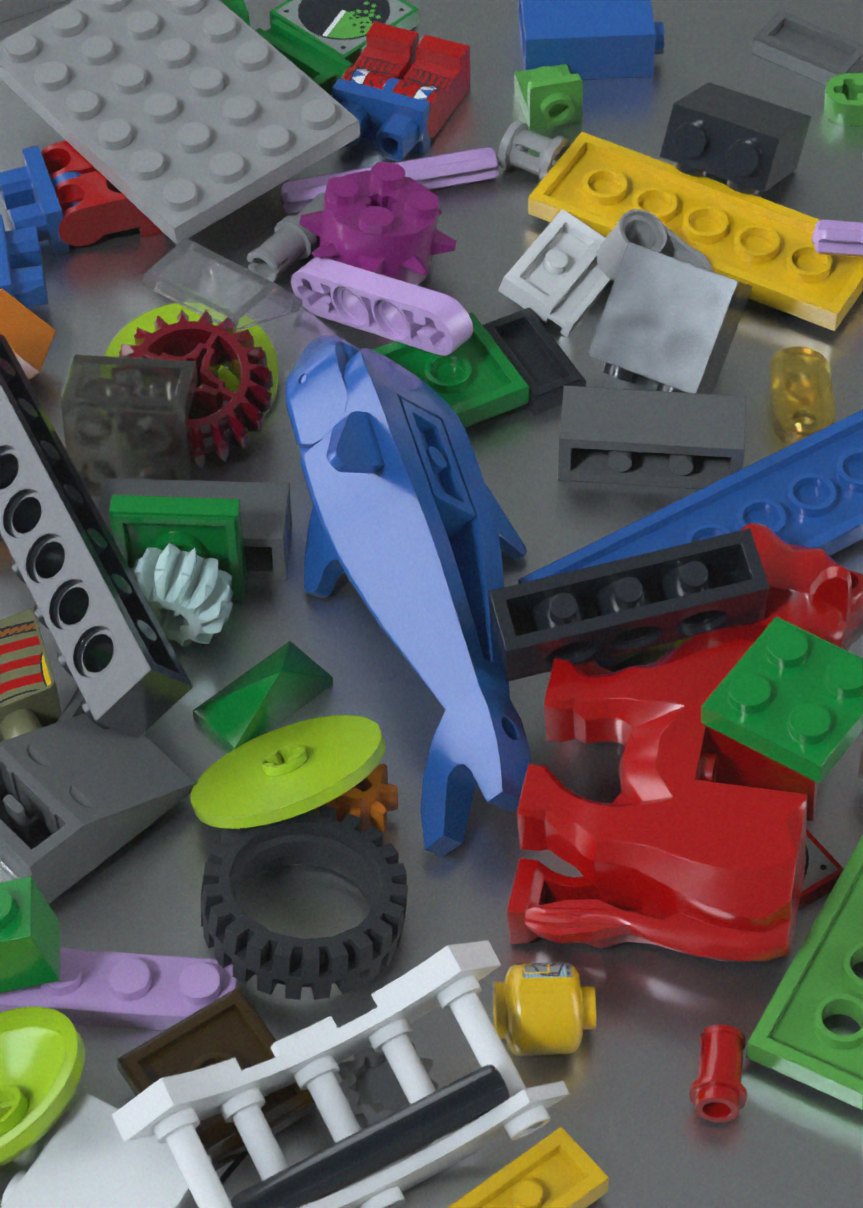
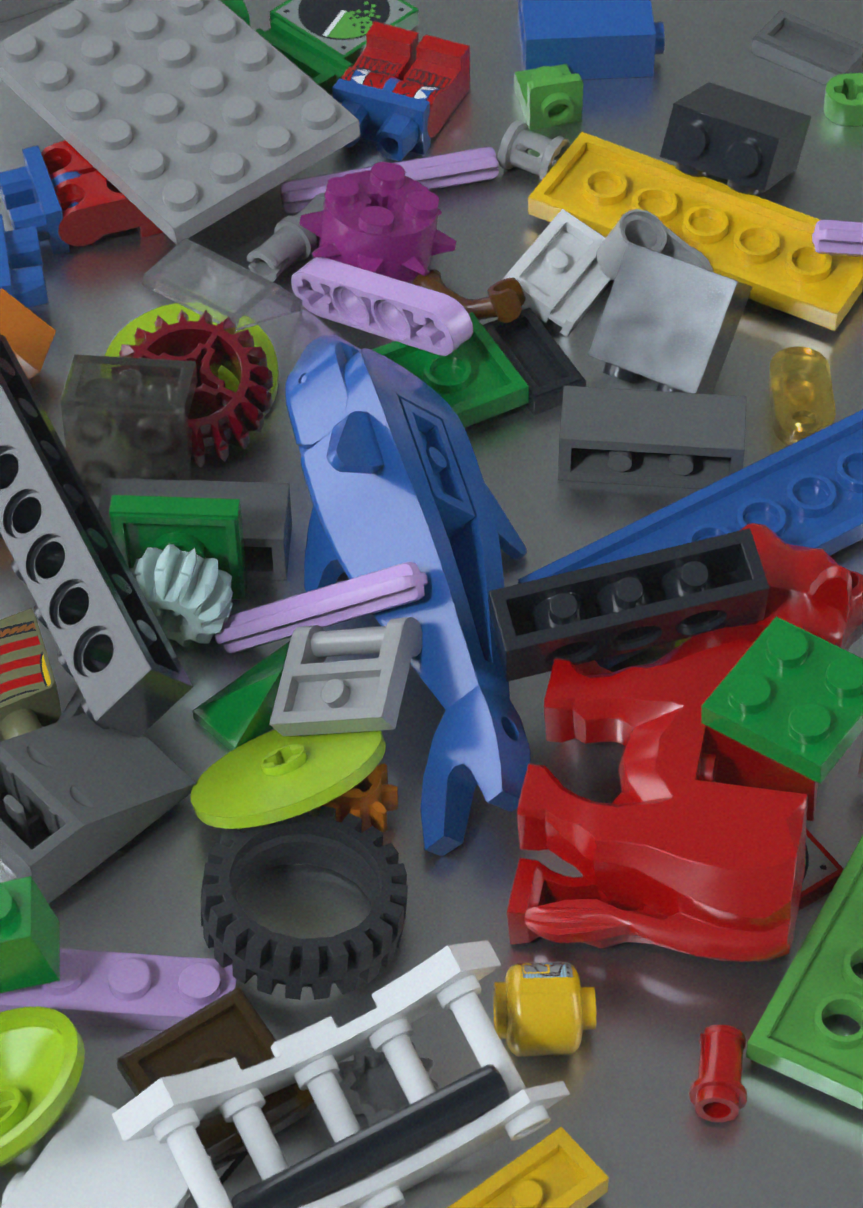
none -> lavender axle [215,562,428,653]
none -> light grey plate [269,617,423,736]
none -> reddish brown piece [412,269,526,323]

